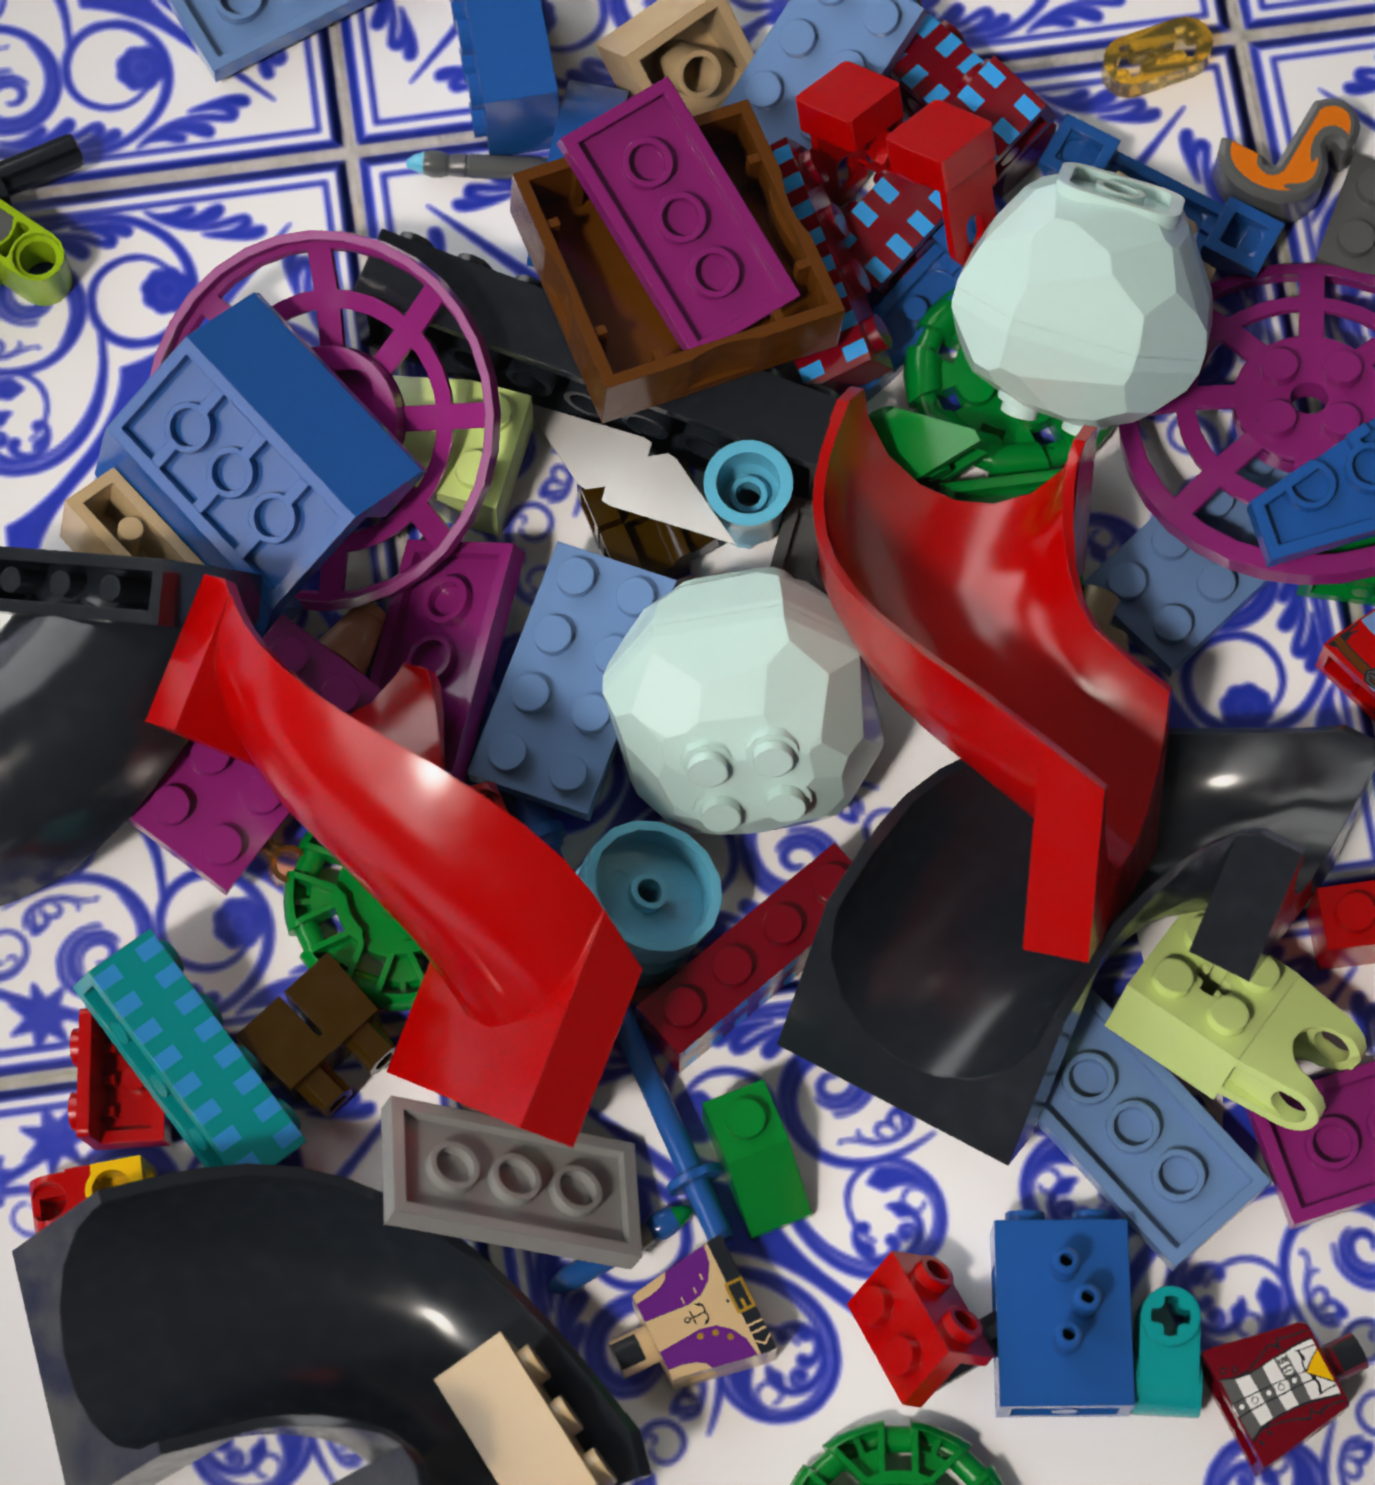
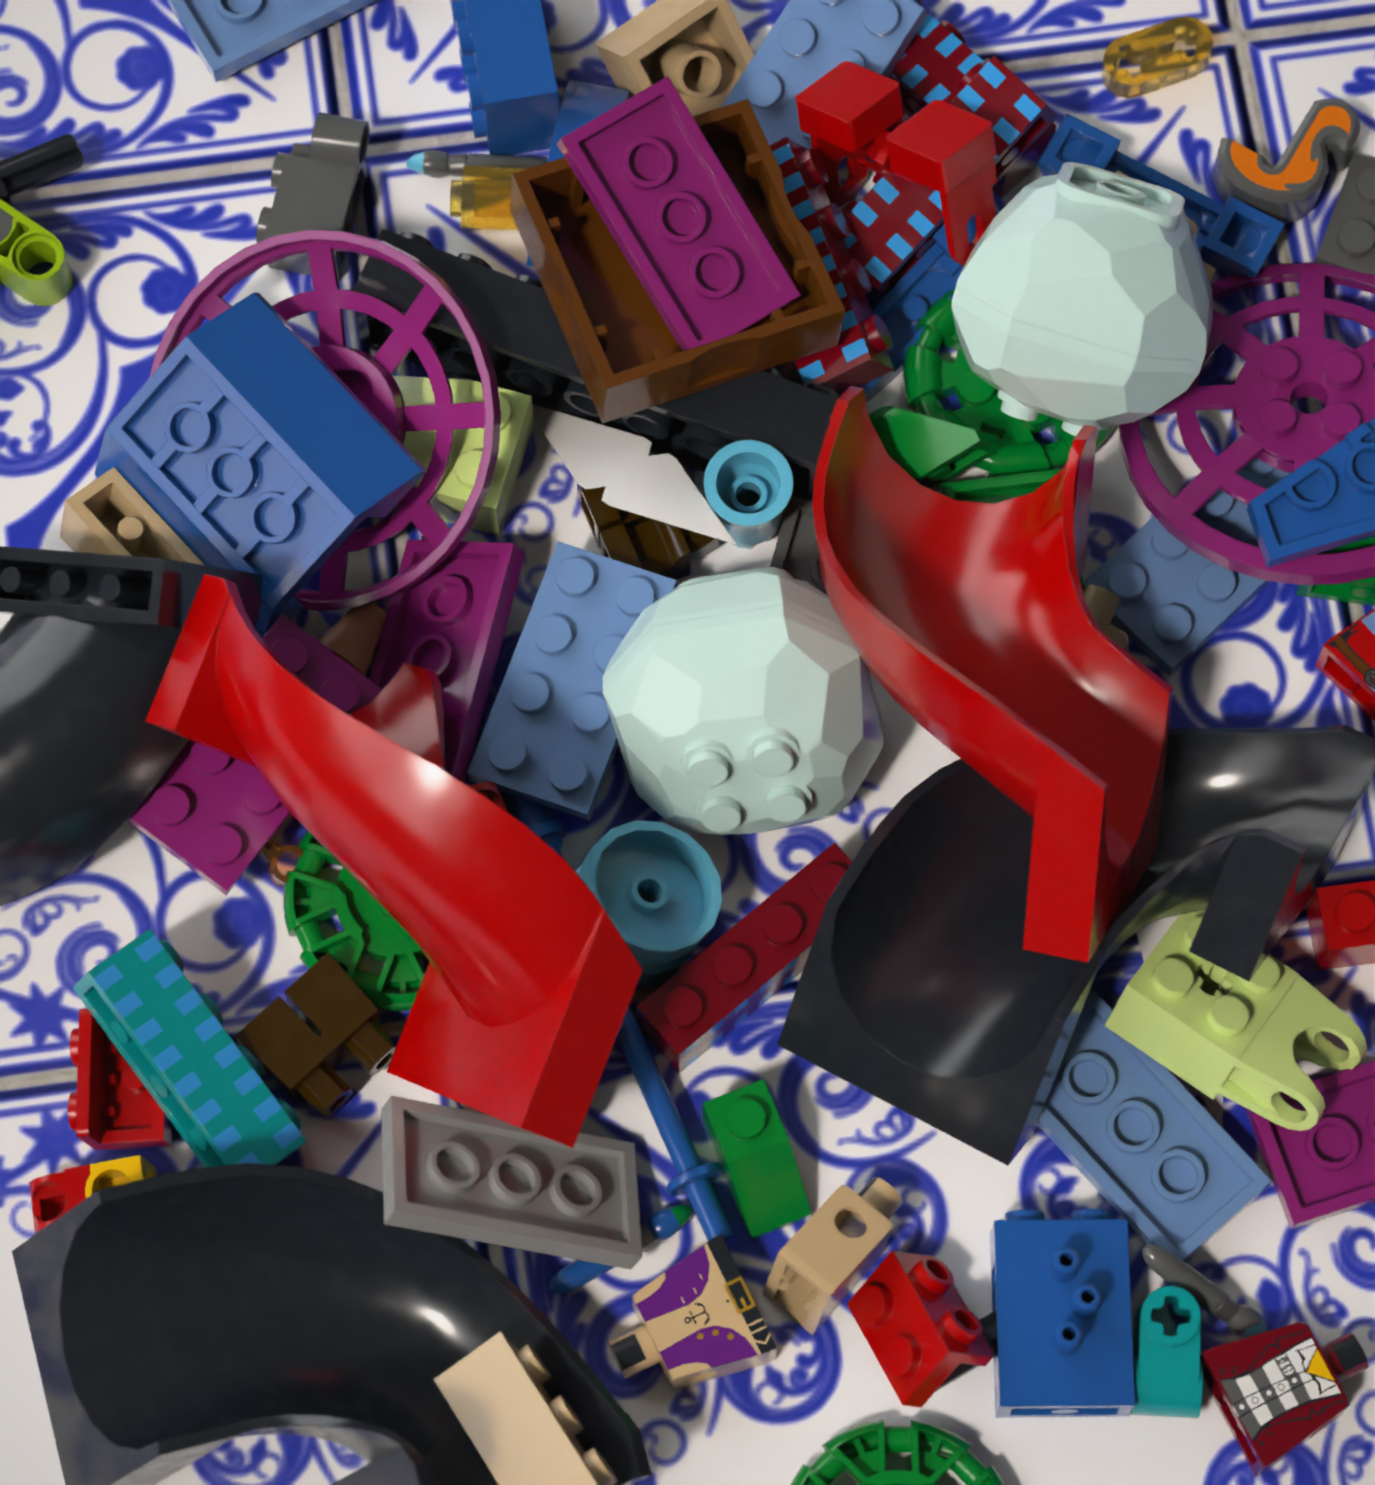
none -> dark grey hinge [256,112,370,281]
none -> clear yellow brick [450,166,528,233]
none -> tan torso [762,1177,903,1336]
none -> dark grey piece [1142,1244,1267,1337]

